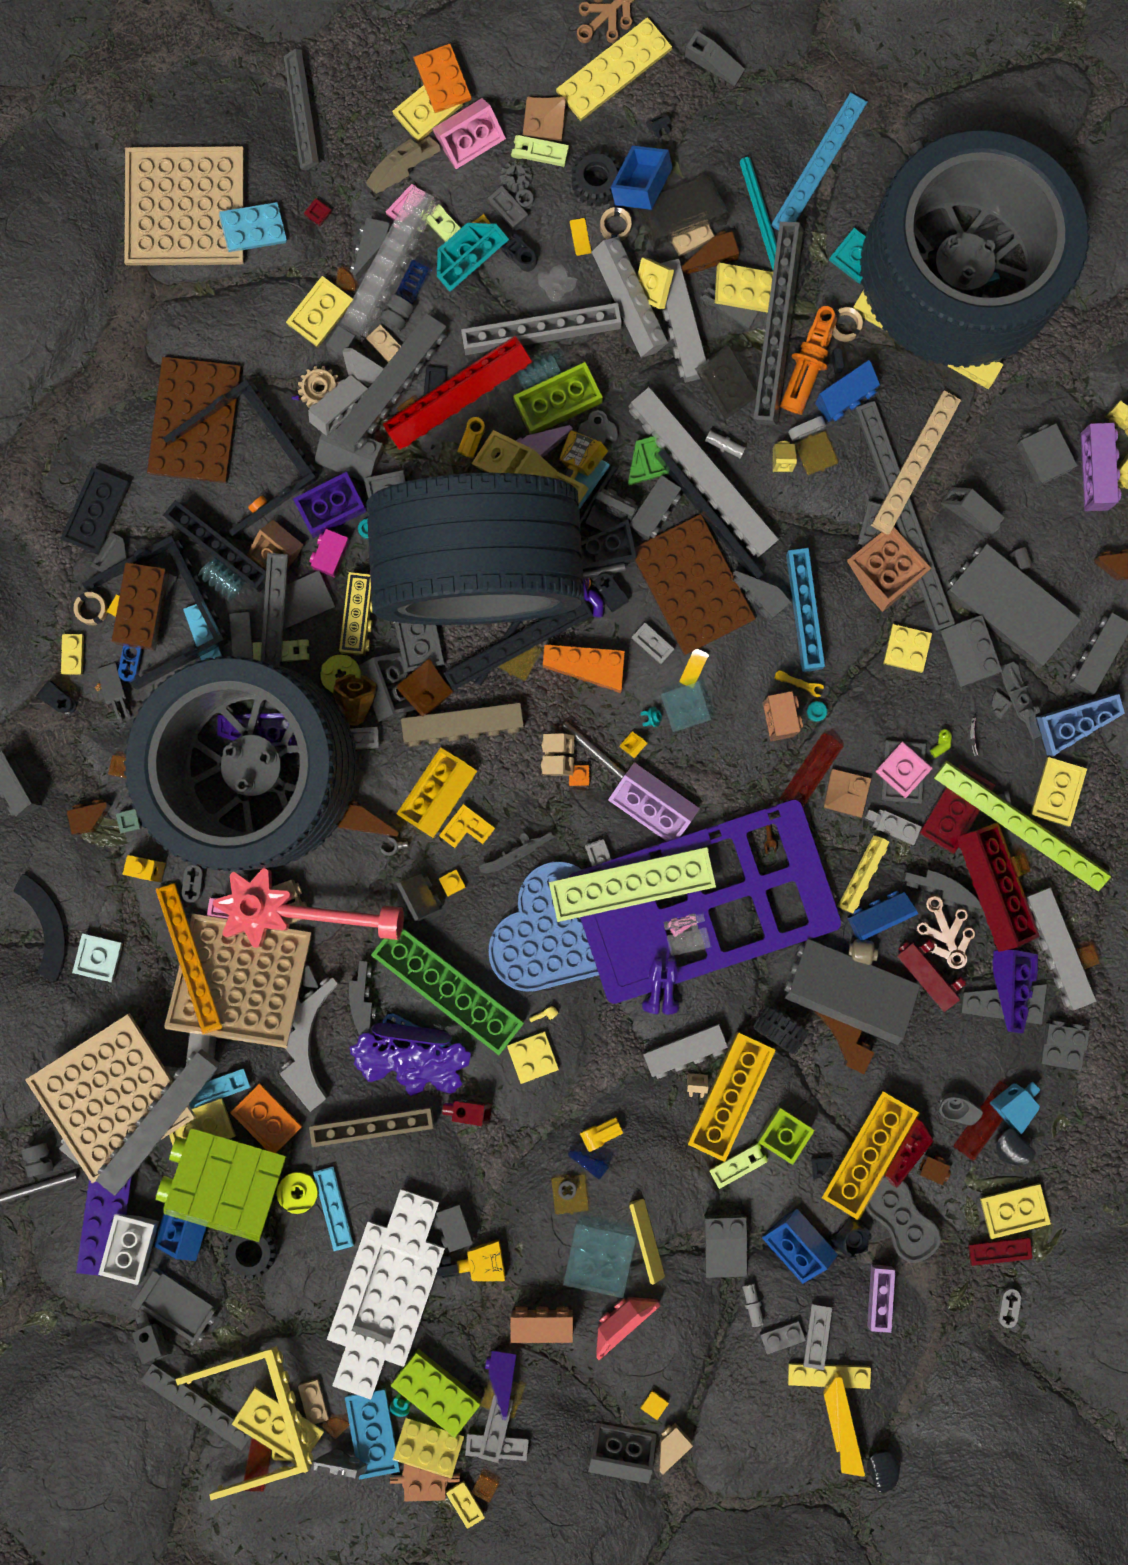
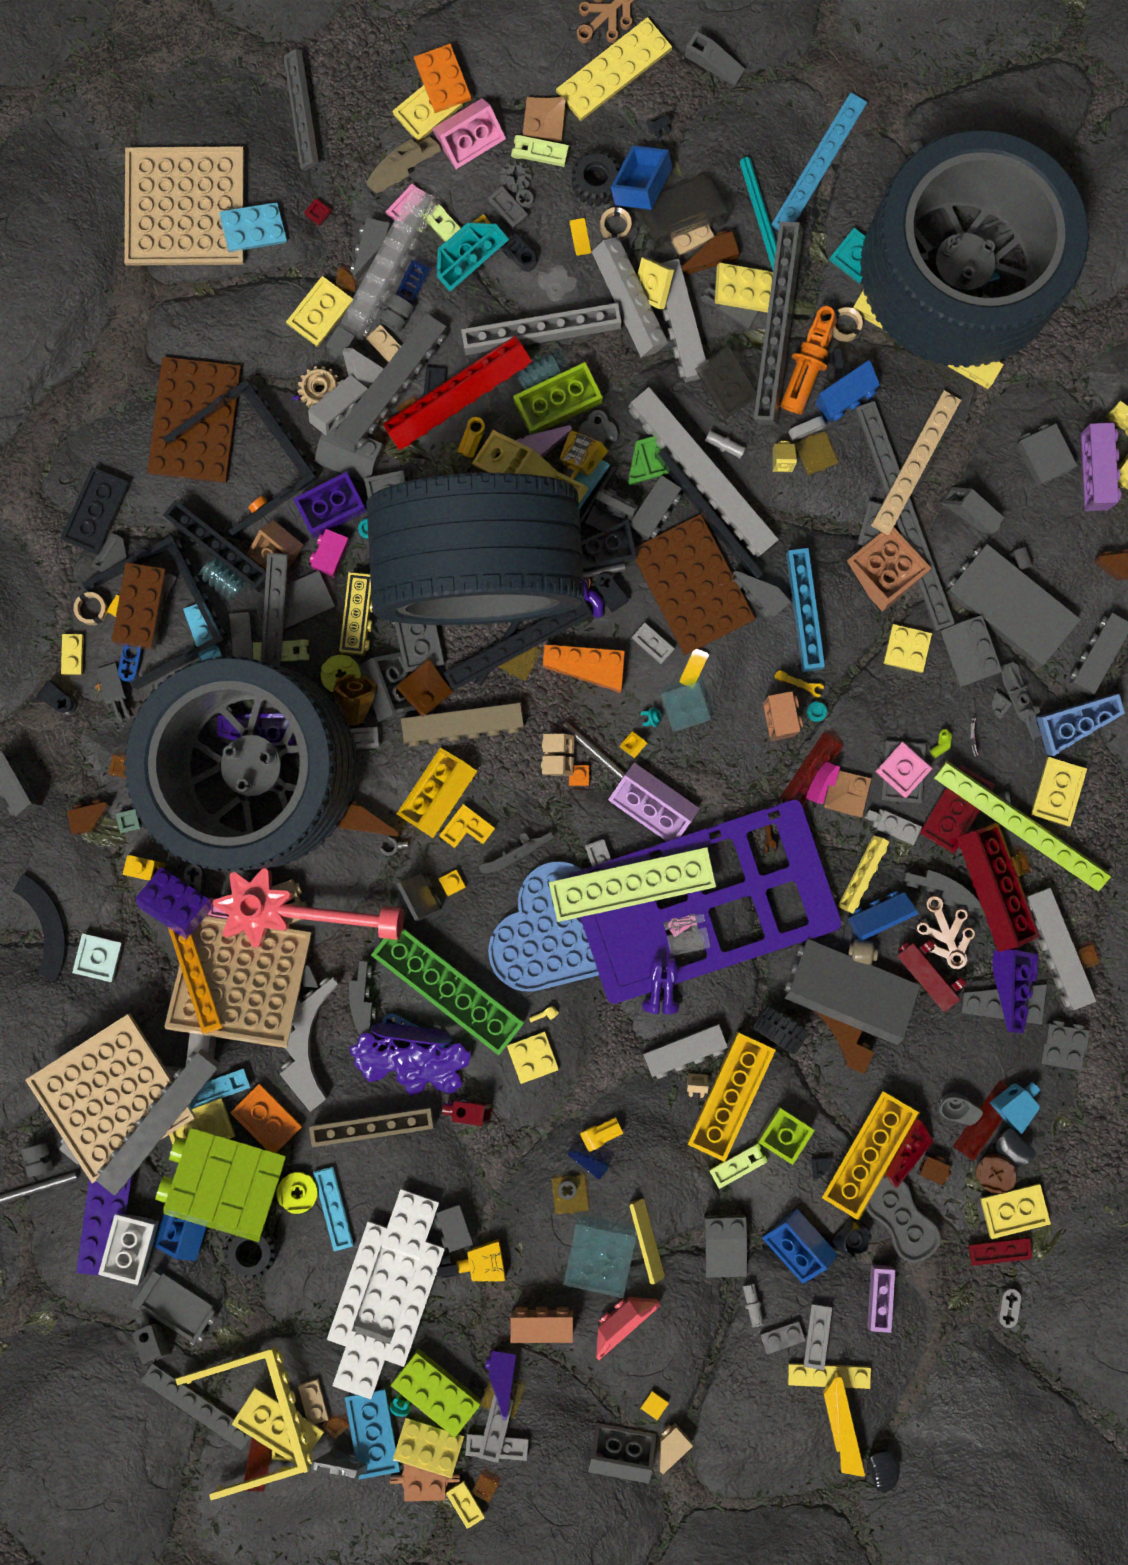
none -> dark purple brick [135,868,212,940]
none -> dark pink slope [806,762,840,804]
none -> reddish brown tile [976,1154,1017,1194]

